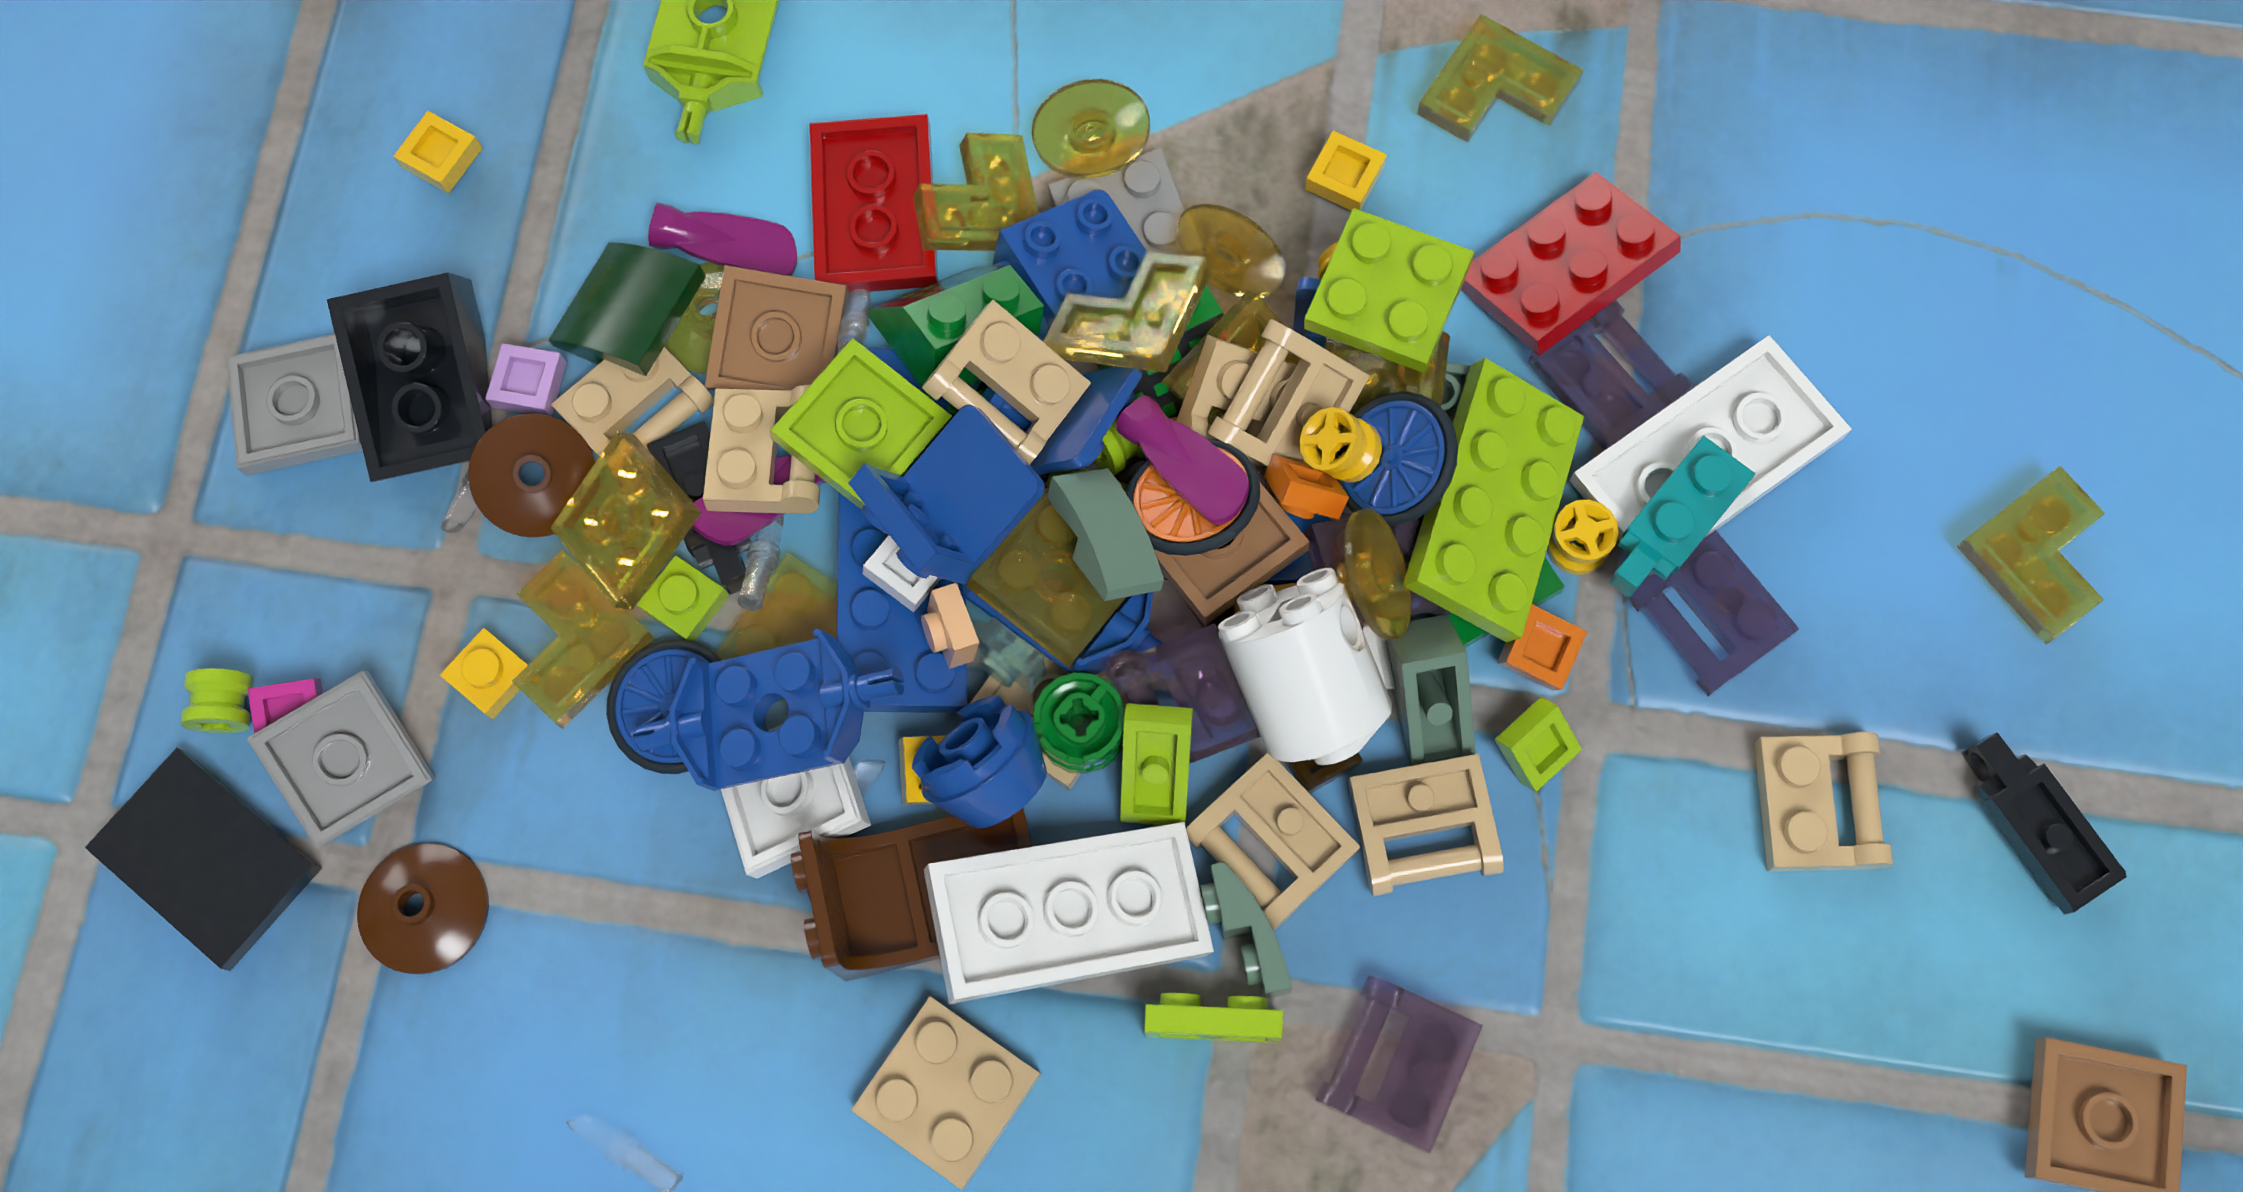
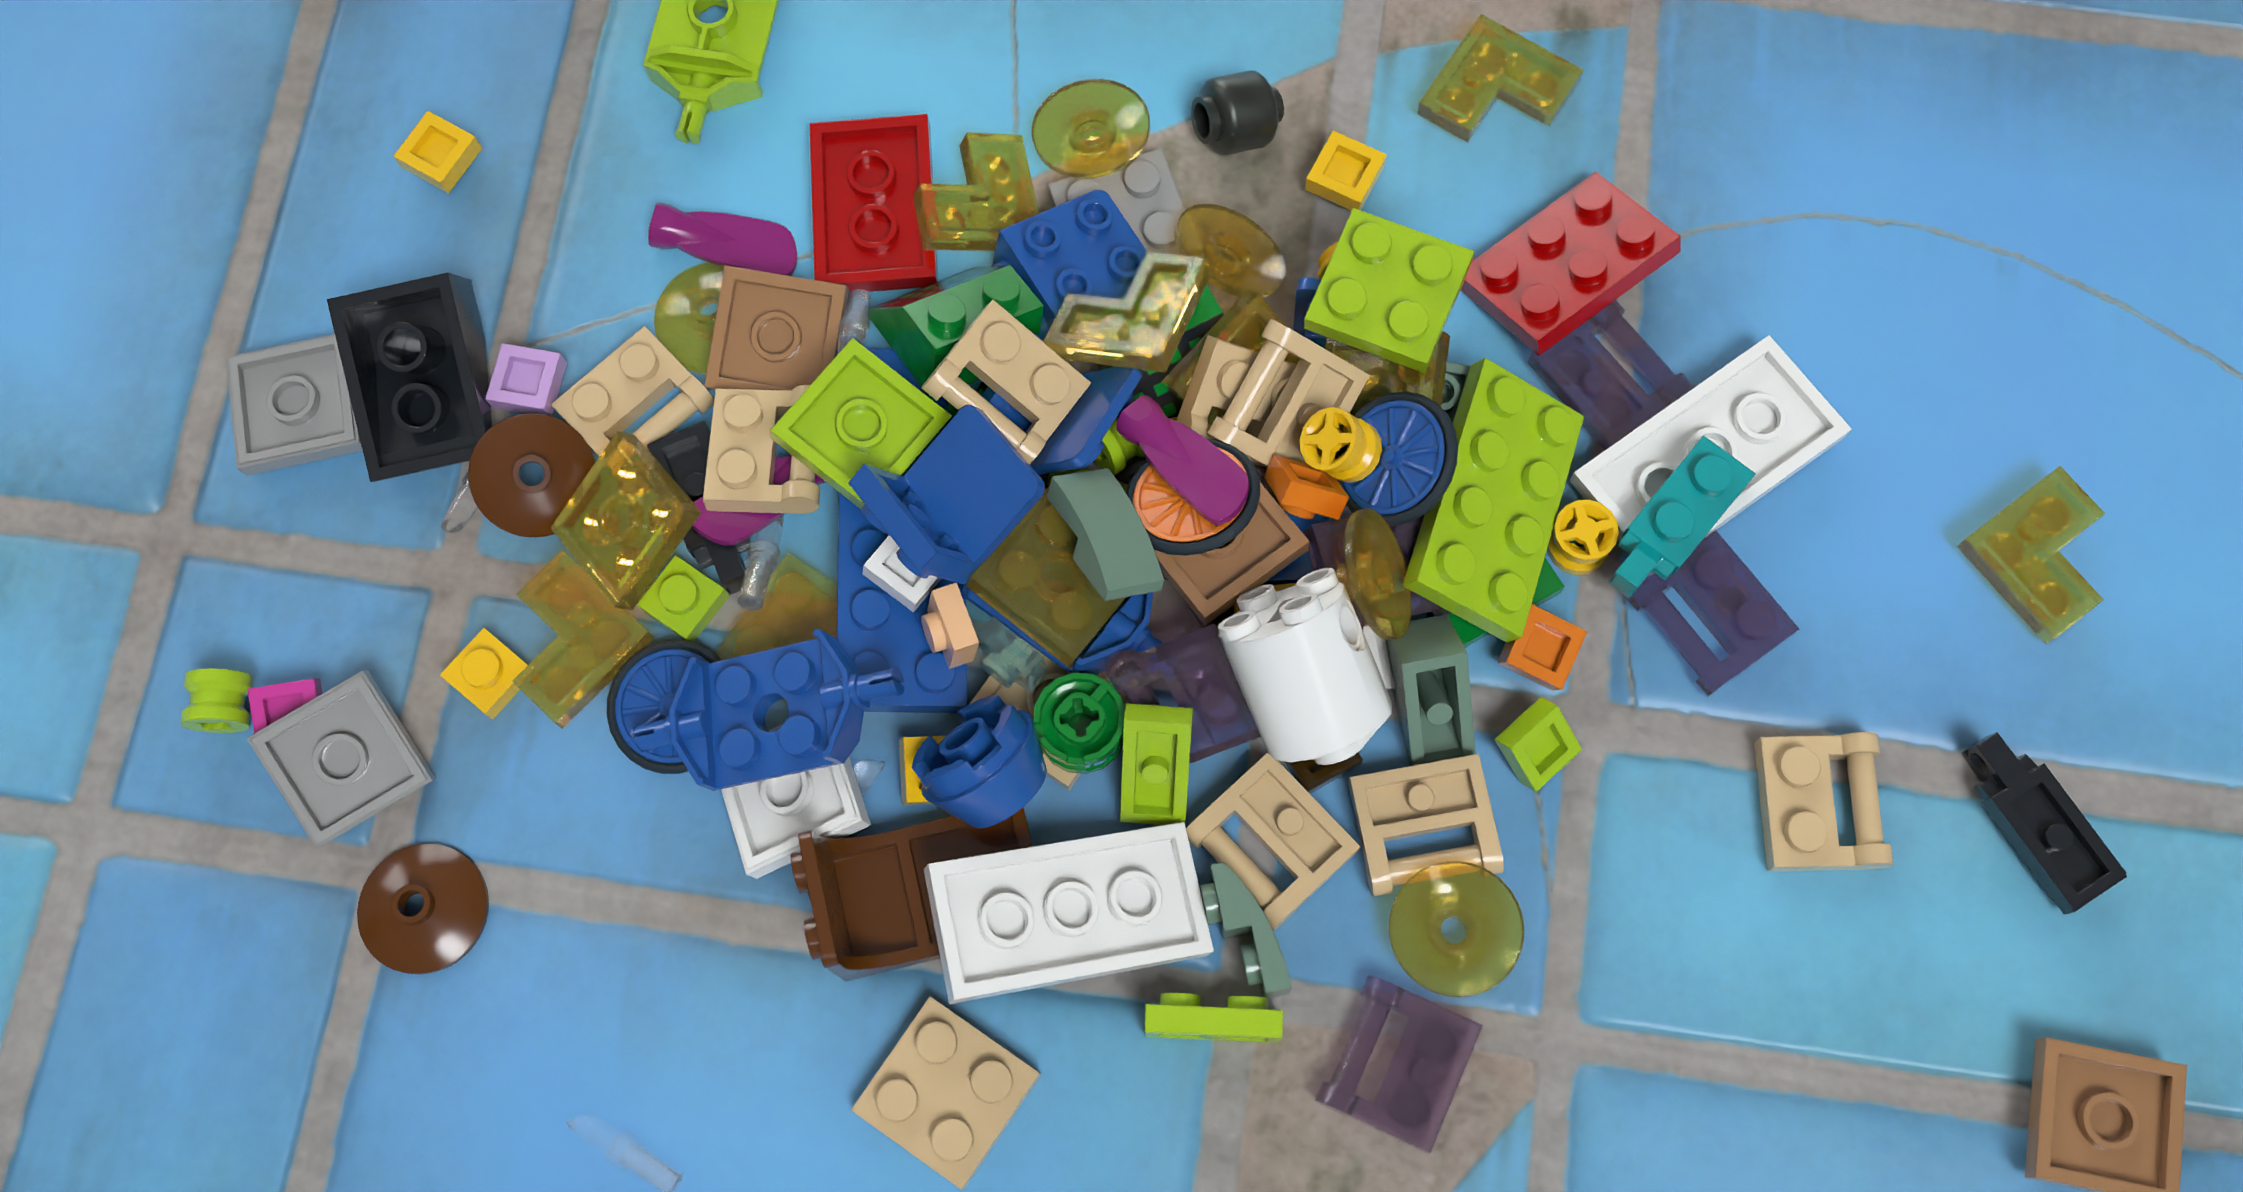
black tile [85,748,322,971] -> none
dark green slope [548,243,706,376] -> none
none -> pearl dark grey head [1191,71,1284,155]
none -> clear yellow dish [1388,861,1524,997]

